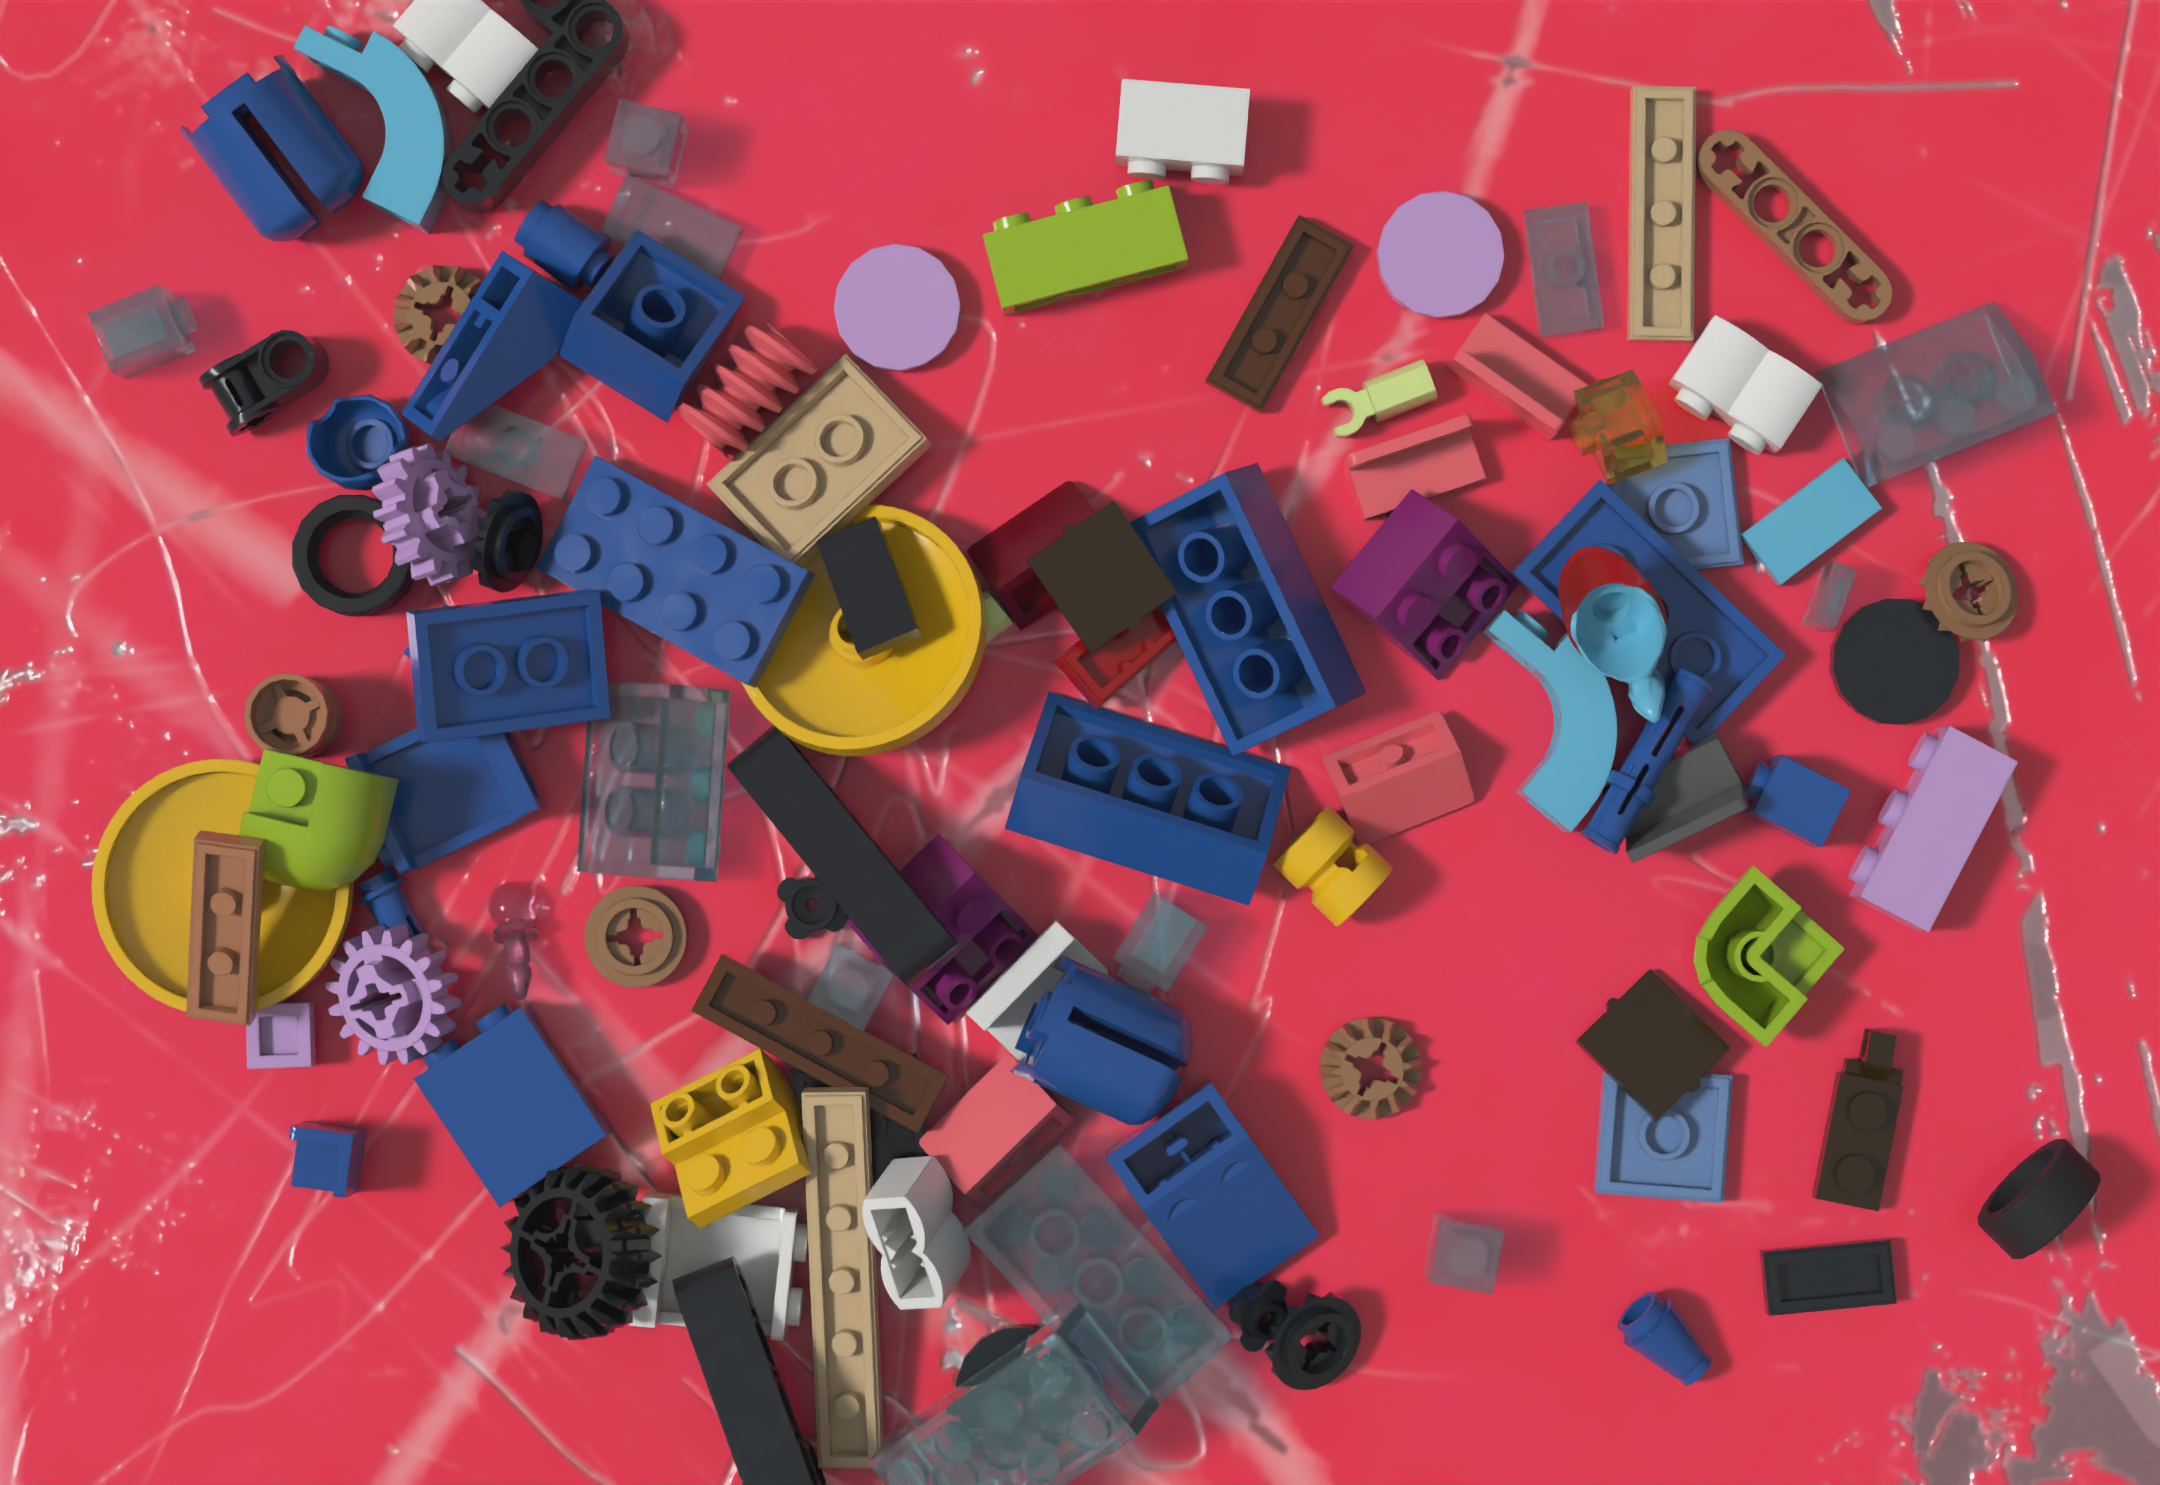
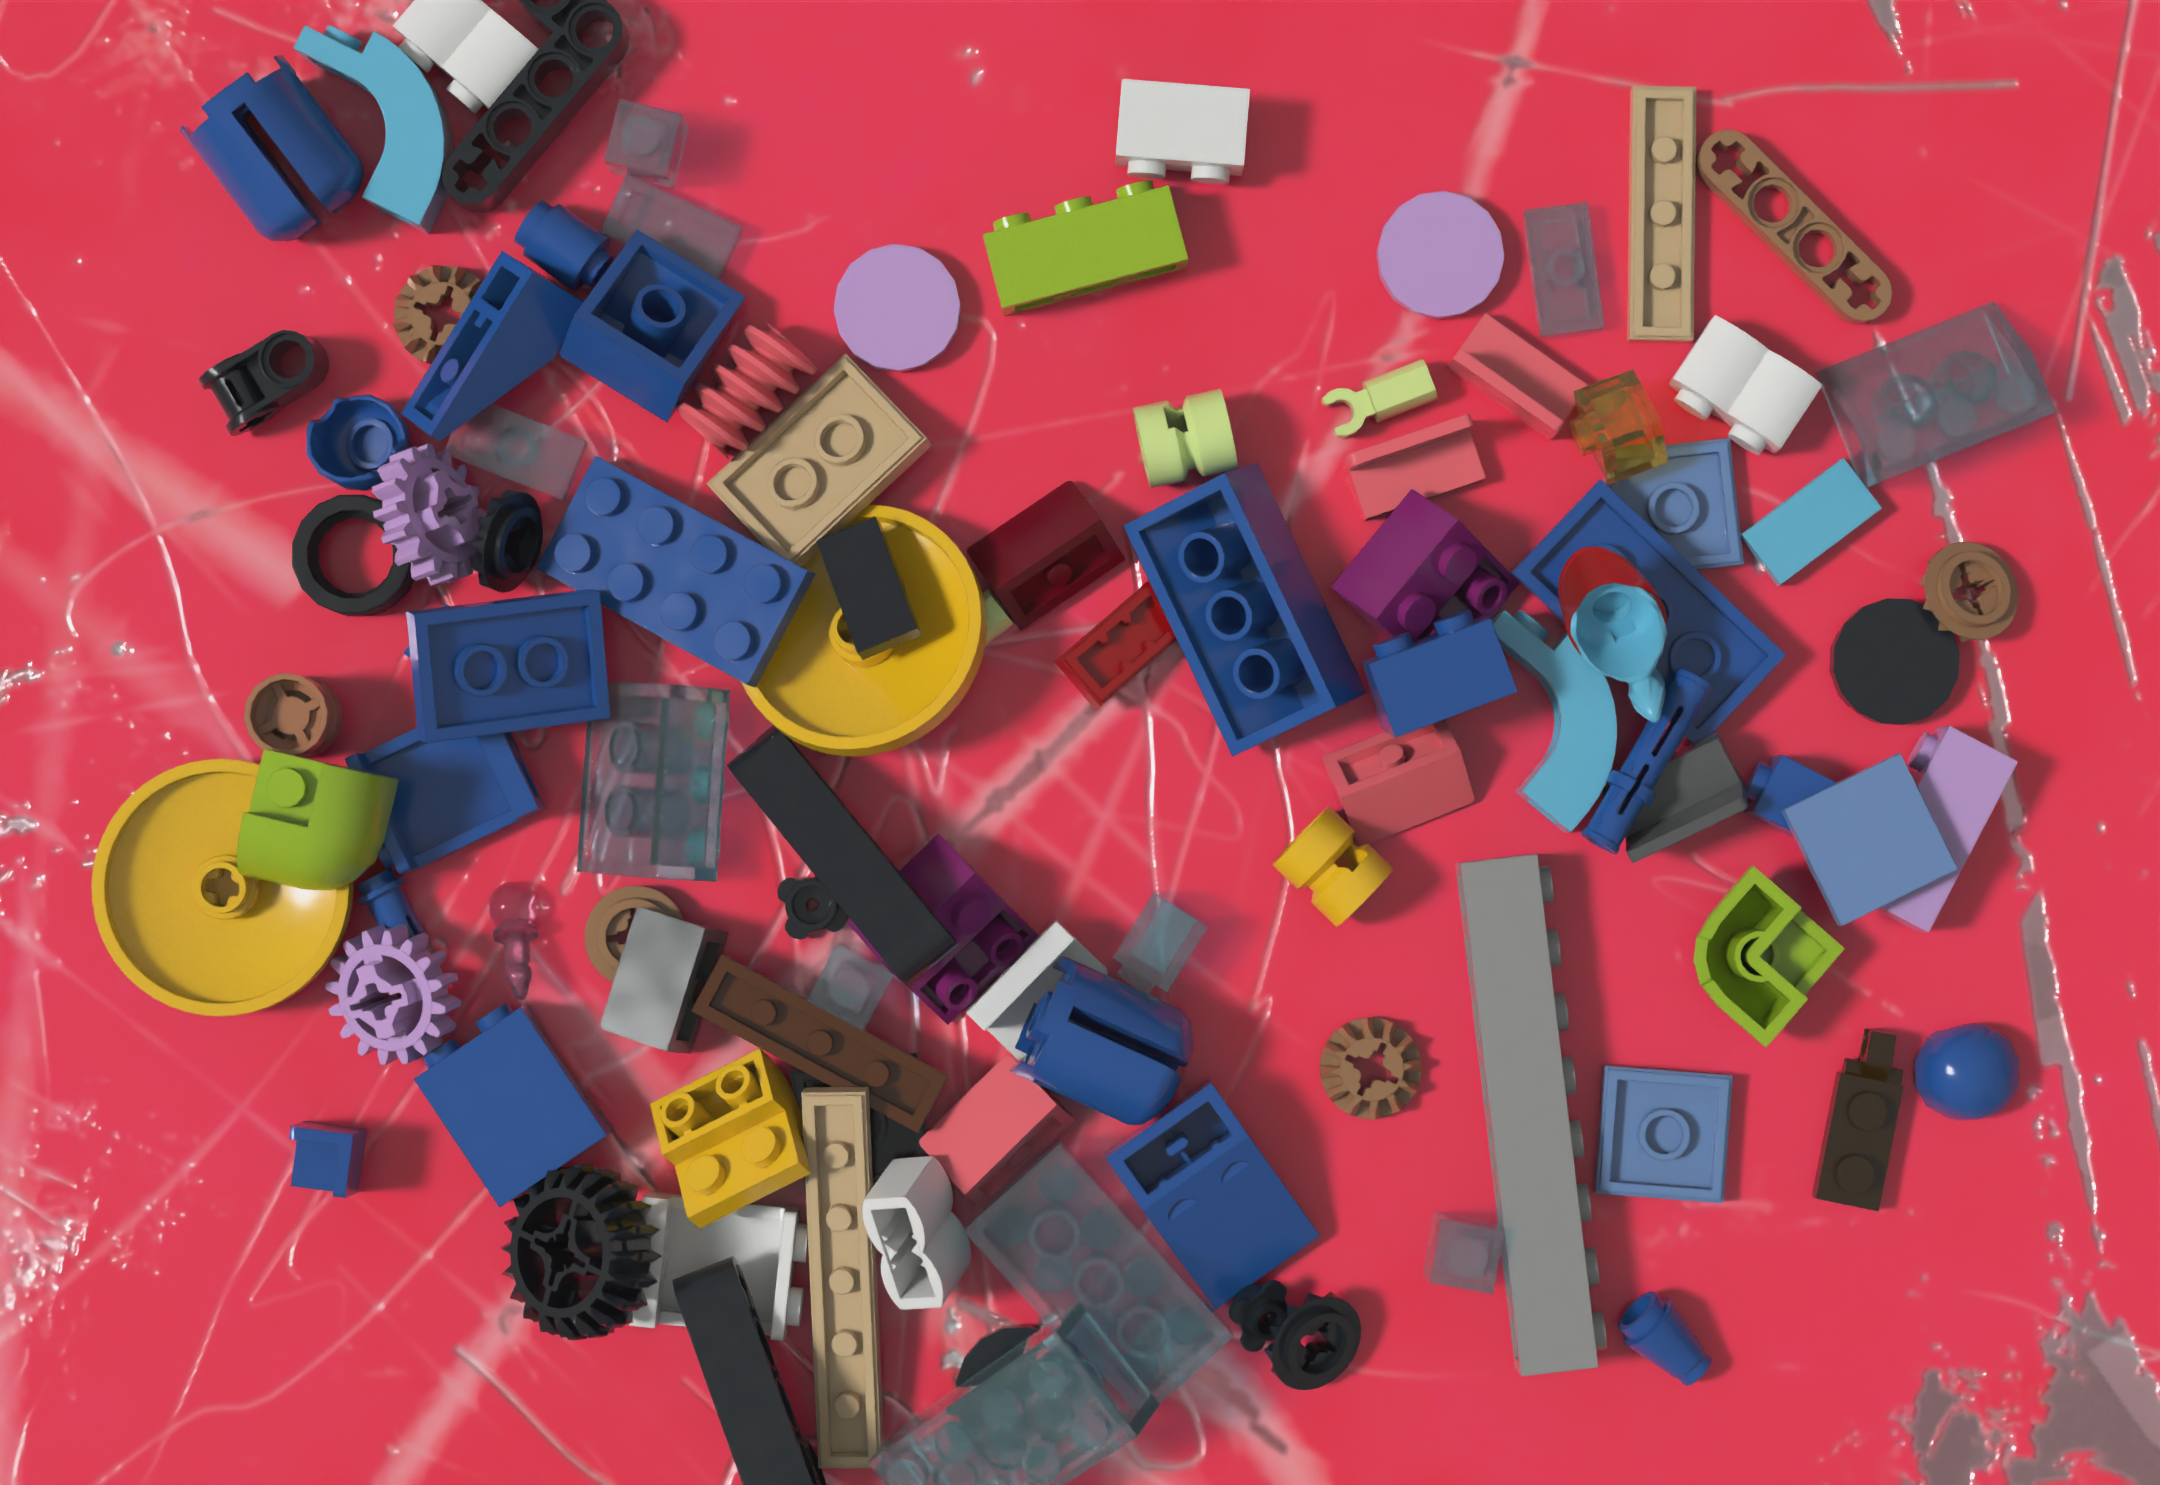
clear light blue brick [88,284,198,379] -> none
nougat tile [186,830,265,1026] -> none
lavender plate [246,1002,316,1069] -> none
blue slope [1005,692,1291,906] -> none
dark brown piece [1026,500,1177,653] -> none
reddish brown tile [1205,215,1354,414] -> none
dark brown piece [1576,969,1730,1122] -> none
black tile [1759,1238,1897,1316] -> none
clear light blue tile [1801,561,1857,632] -> none
black tyre [1977,1139,2101,1259] -> none
none -> panel [600,907,728,1054]
none -> yellowish green wheel [1133,388,1238,489]
none -> blue slope [1362,609,1518,738]
none -> light grey brick [1455,854,1607,1376]
none -> medium blue tile [1781,753,1958,926]
none -> blue hair [1914,1023,2019,1120]

